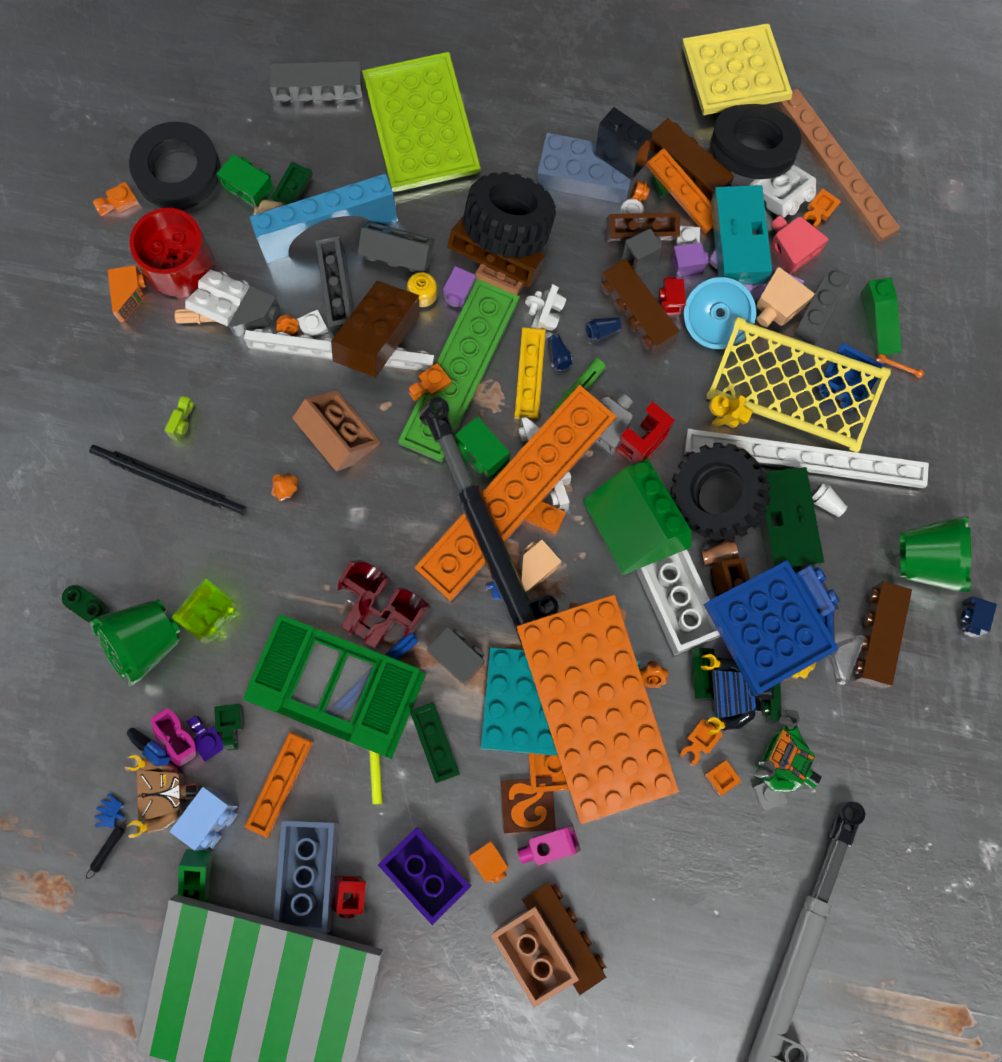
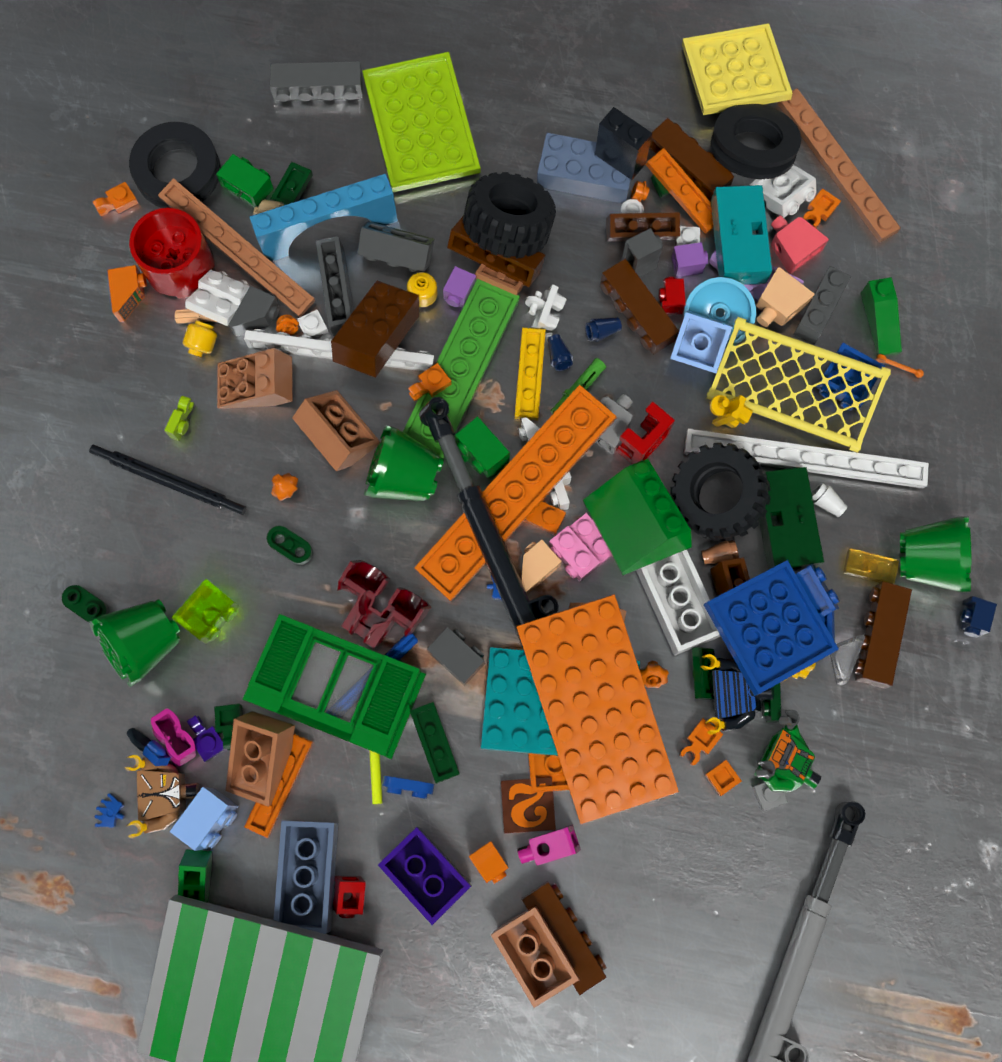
black piece [86,820,128,879] -> none
none -> nougat plate [158,178,315,318]
none -> yellow head [182,320,217,358]
none -> nougat slope [217,348,292,409]
none -> nougat slope [225,711,295,807]
none -> dark green plate [266,526,313,565]
none -> green cone [364,425,444,501]
none -> blue plate [382,776,434,799]
none -> bright pink plate [549,513,612,582]
none -> light blue brick [670,311,733,373]
none -> clear yellow plate [843,548,899,584]

